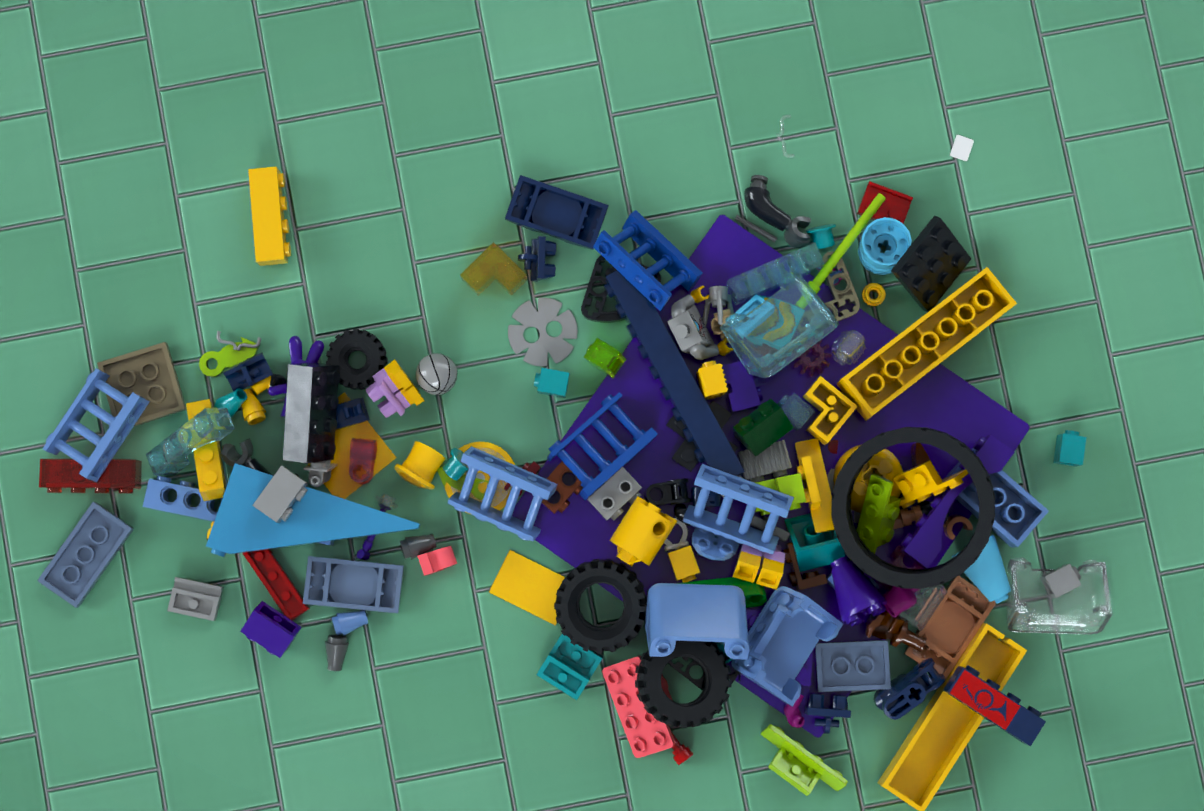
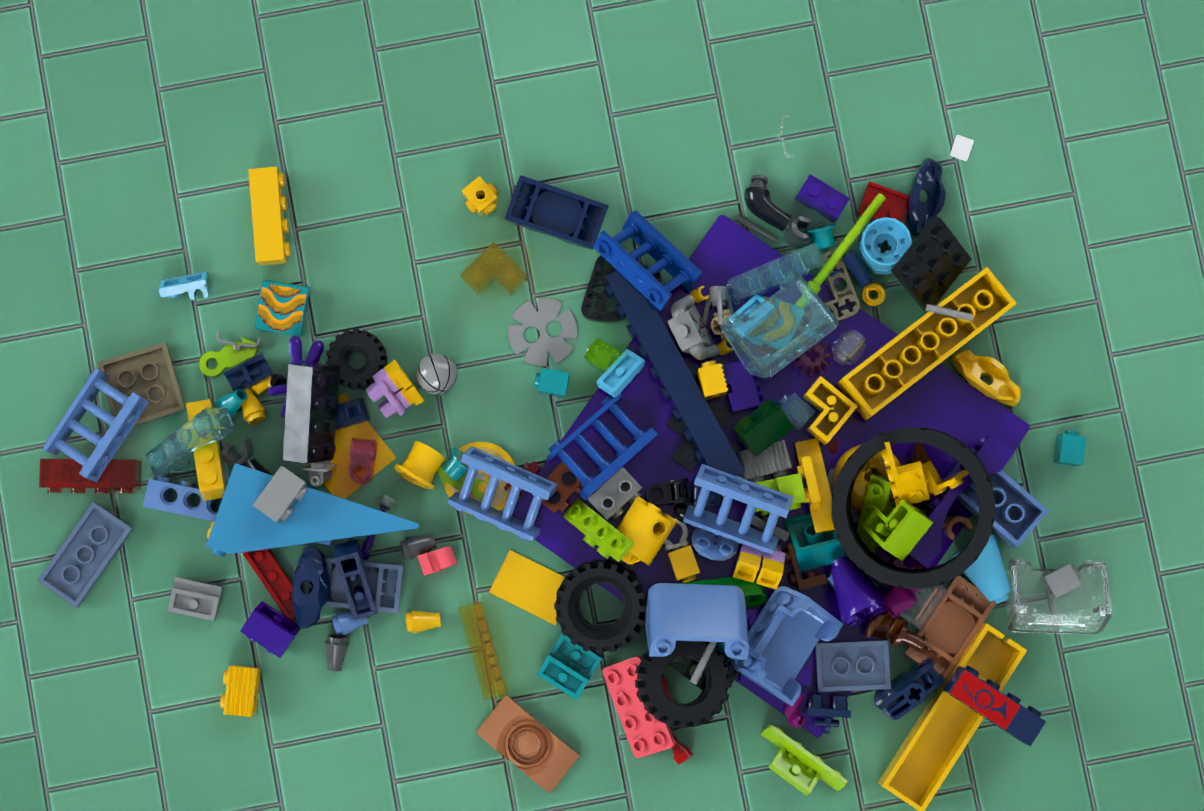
dark blue hips [518,236,556,282] -> none
none -> medium azure plate [158,271,209,300]
none -> yellow brick [220,665,261,717]
none -> slope [254,279,310,337]
none -> dark blue piece [292,545,330,629]
none -> dark blue slope [334,539,377,620]
none -> yellow cone [406,610,441,634]
none -> clear yellow fence [458,601,508,700]
none -> yellow brick [461,176,499,217]
none -> nougat slope [476,694,580,793]
none -> lime bracket [563,499,634,562]
none -> medium azure plate [596,349,645,398]
none -> light grey piece [690,642,717,685]
none -> dark purple brick [795,174,850,223]
none -> dark blue piece [842,250,873,287]
none -> lime brick [861,499,933,561]
none -> yellow bracket [882,442,930,506]
none -> dark blue piece [908,158,946,236]
none -> light grey piece [925,304,973,321]
none -> yellow piece [950,350,1021,407]

